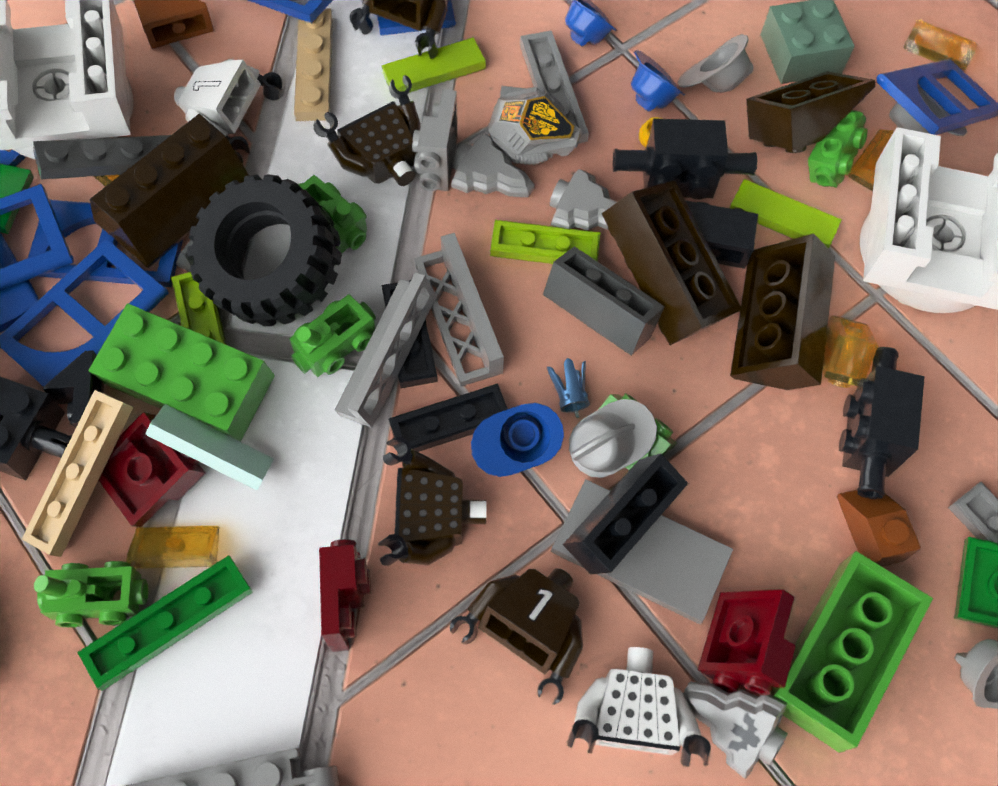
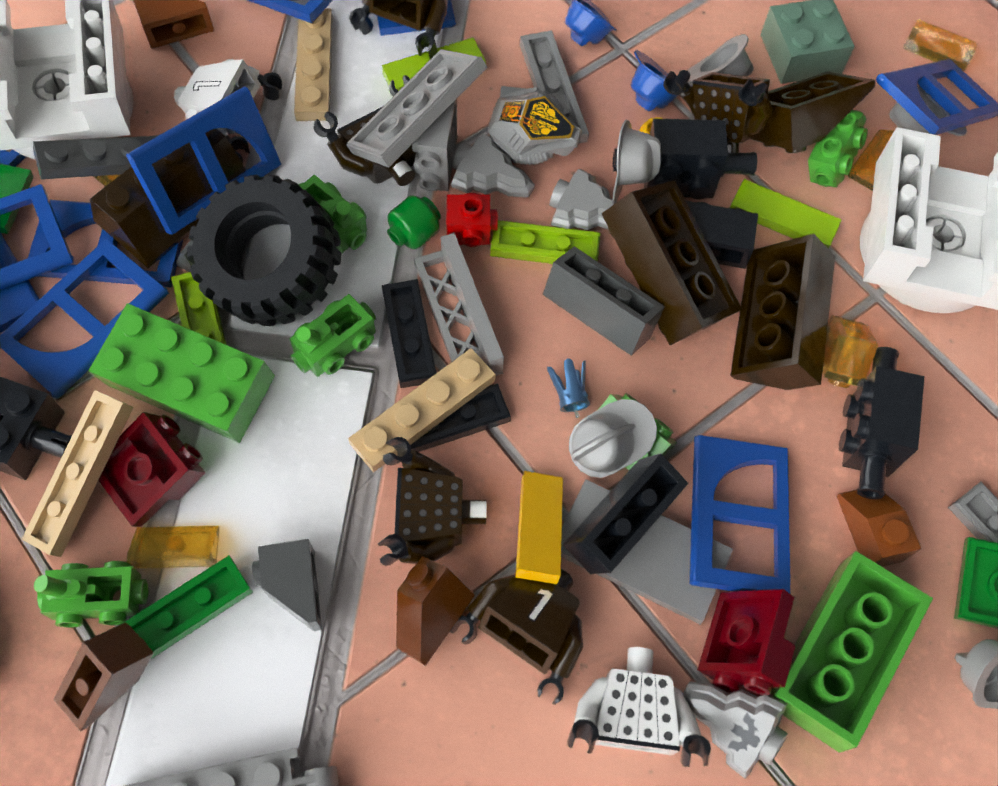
black slope [43,350,104,428] -> none
light aqua tile [145,404,274,490] -> none
dark red plate [319,539,371,652] -> none
light grey fence [335,272,437,428] -> none
blue piece [471,403,564,477] -> none
none -> reddish brown slope [54,622,154,732]
none -> blue window [126,86,282,234]
none -> dark grey slope [252,539,322,631]
none -> light grey tile [346,49,487,168]
none -> tan plate [348,348,496,473]
none -> green head [387,195,441,250]
none -> reddish brown slope [396,556,475,666]
none -> red brick [446,193,498,247]
none -> yellow tile [515,471,563,584]
none -> light grey piece [612,120,661,204]
none -> dark brown torso [663,70,773,153]
none -> blue window [689,435,791,594]

